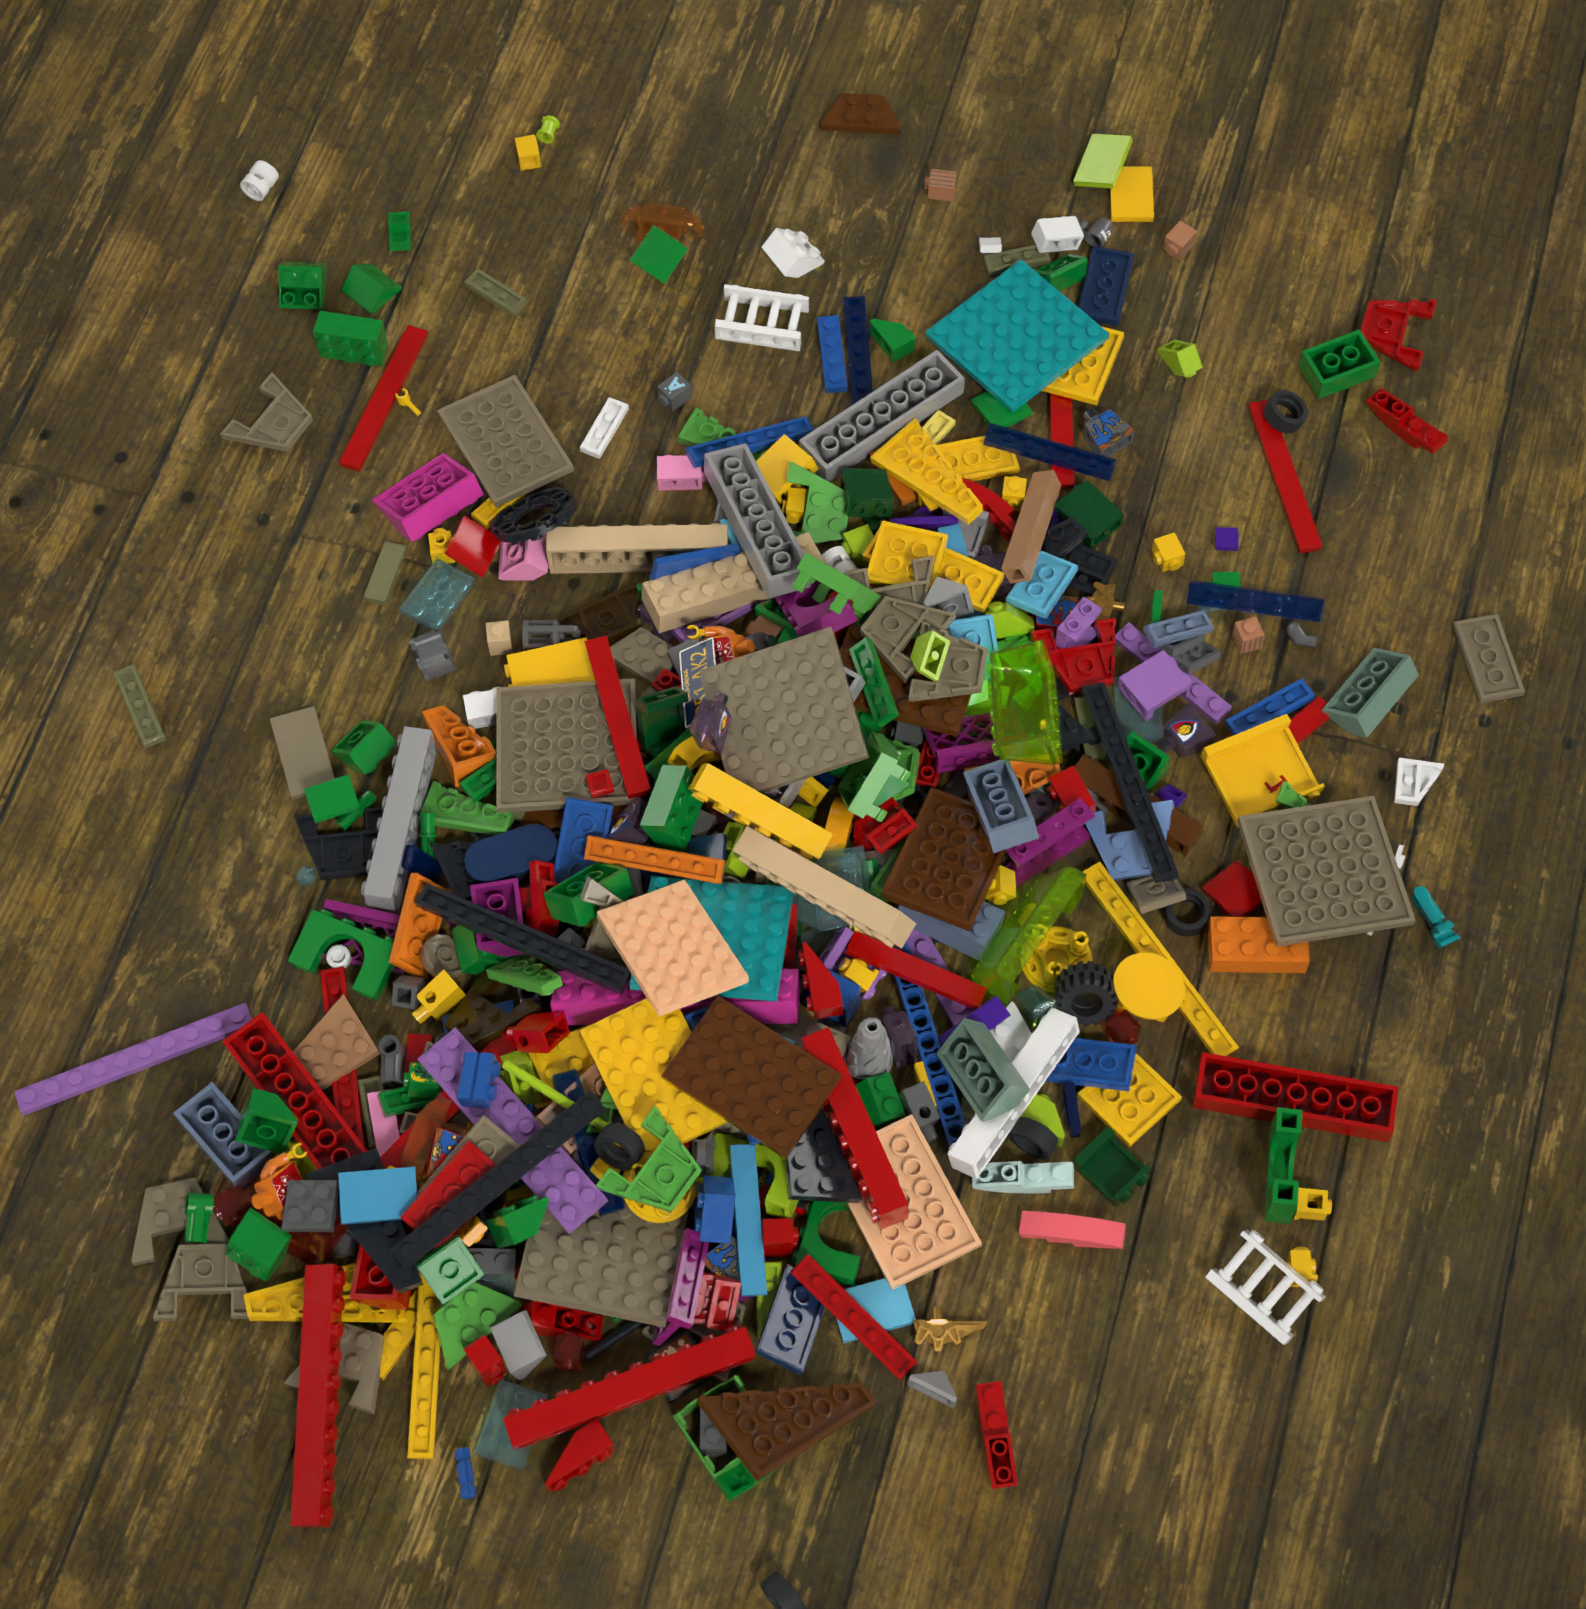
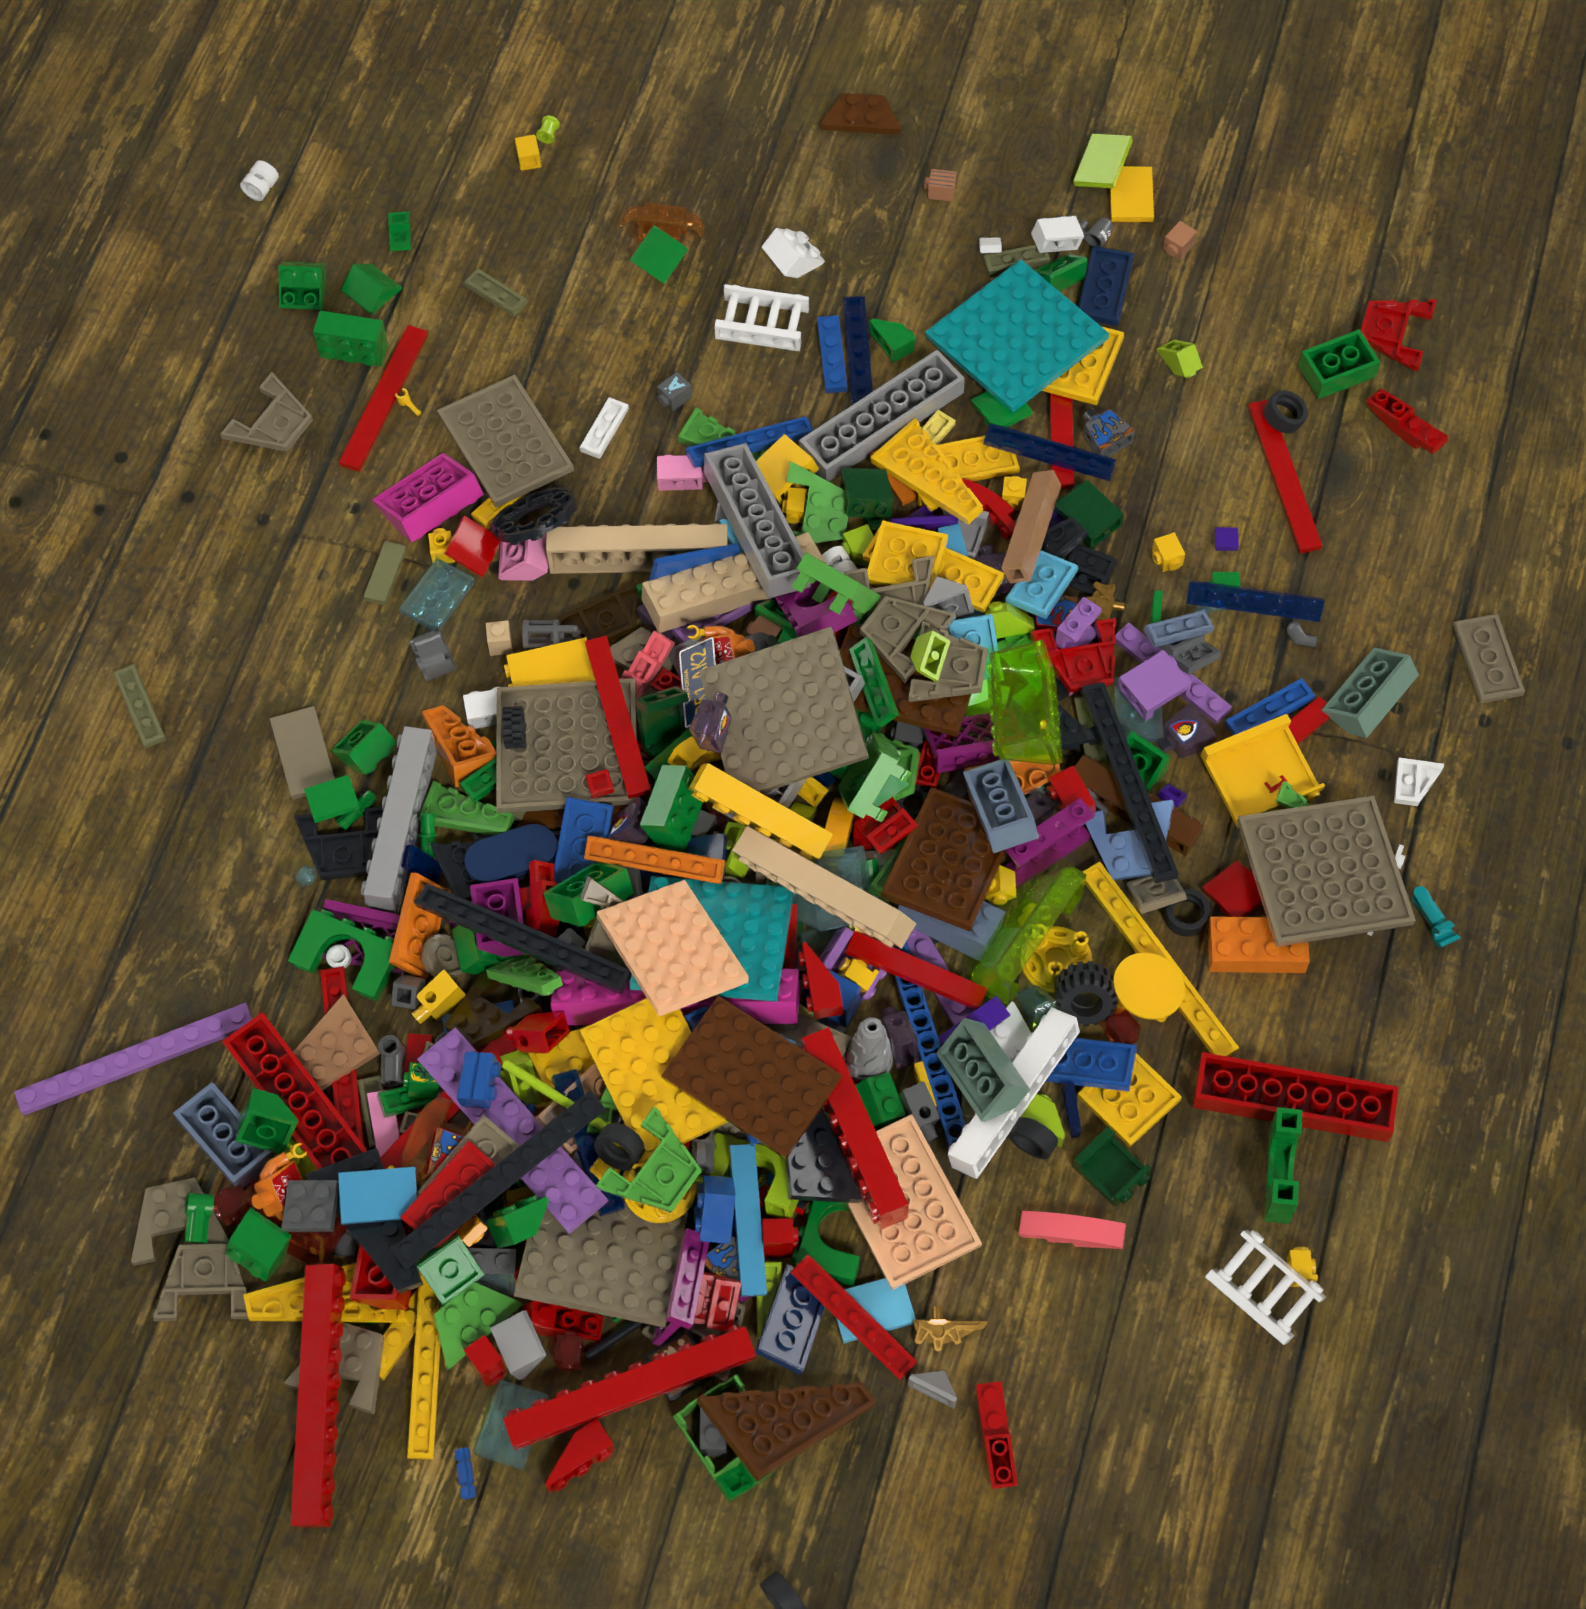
light aqua slope [972,1161,1074,1193] -> none
nougat brick [1232,616,1265,655] -> none
yellow brick [1293,1188,1332,1221] -> none
none -> black tyre [502,706,526,749]
none -> coral slope [620,631,675,698]

